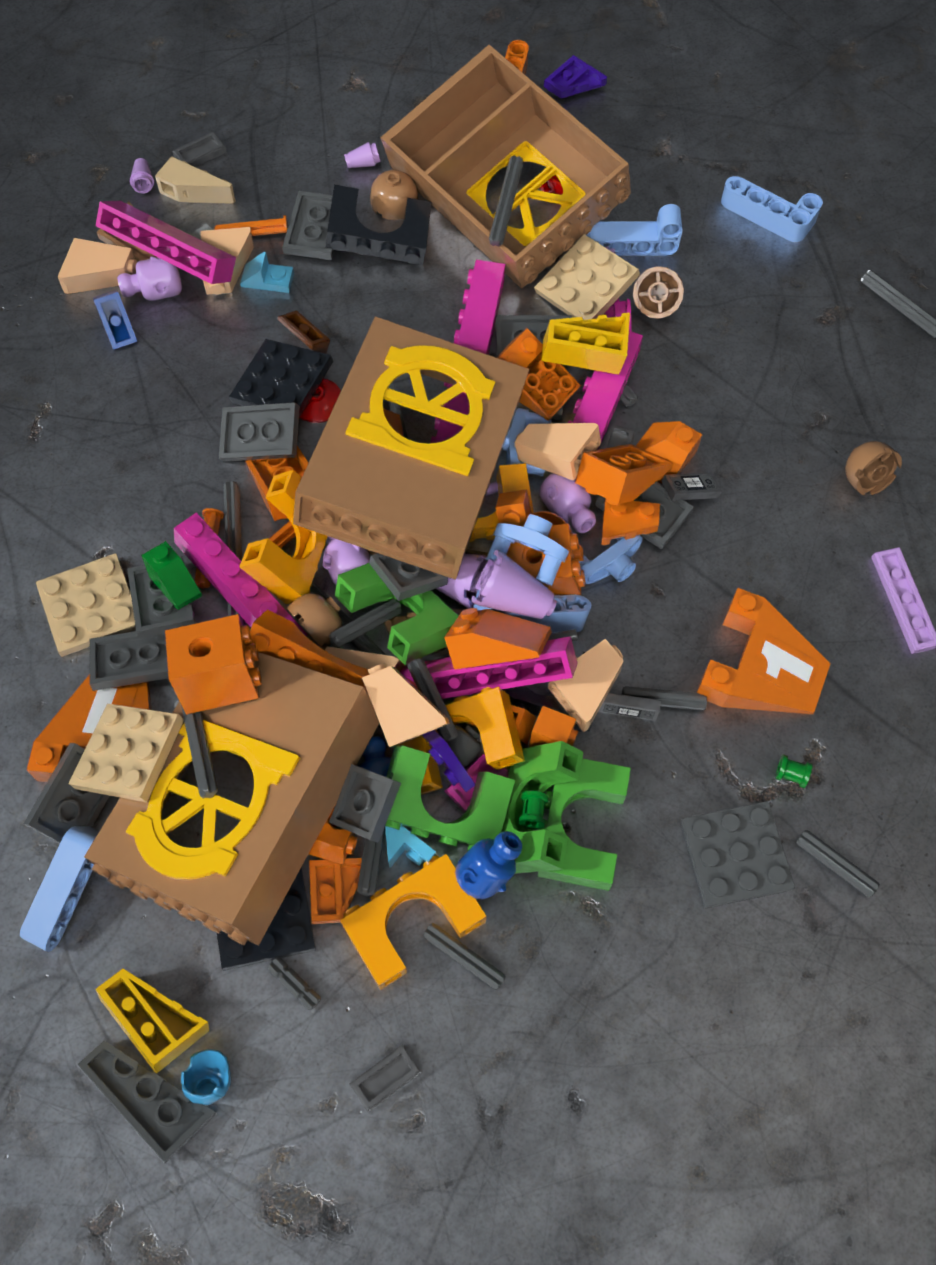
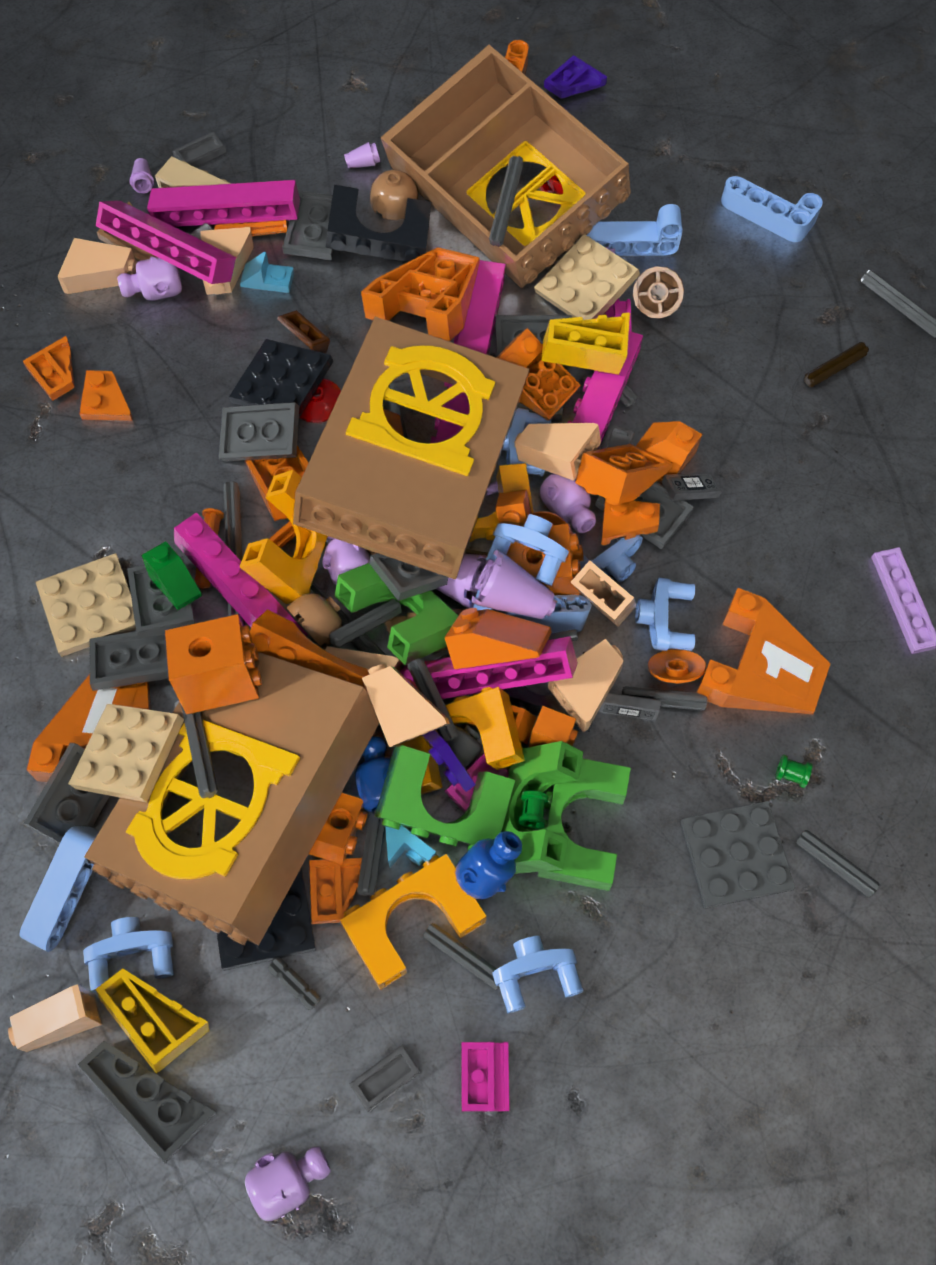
blue slope [93,290,137,350] -> none
dark azure hair [181,1049,232,1105] -> none
dark grey plate [329,764,401,843] -> none
medium nougat cylinder [845,441,902,496] -> none
none -> light nougat slope [8,984,102,1052]
none -> orange wing [23,336,75,401]
none -> orange wing [79,370,133,421]
none -> light blue connector [83,917,174,993]
none -> dark pink brick [147,180,300,227]
none -> lavender piece [245,1147,331,1221]
none -> orange wedge [361,247,480,342]
none -> dark pink plate [461,1042,509,1112]
none -> light blue connector [492,936,583,1014]
none -> light nougat slope [571,560,636,627]
none -> light blue connector [635,577,695,651]
none -> orange dish [648,649,706,684]
none -> dark brown axle [803,342,869,387]

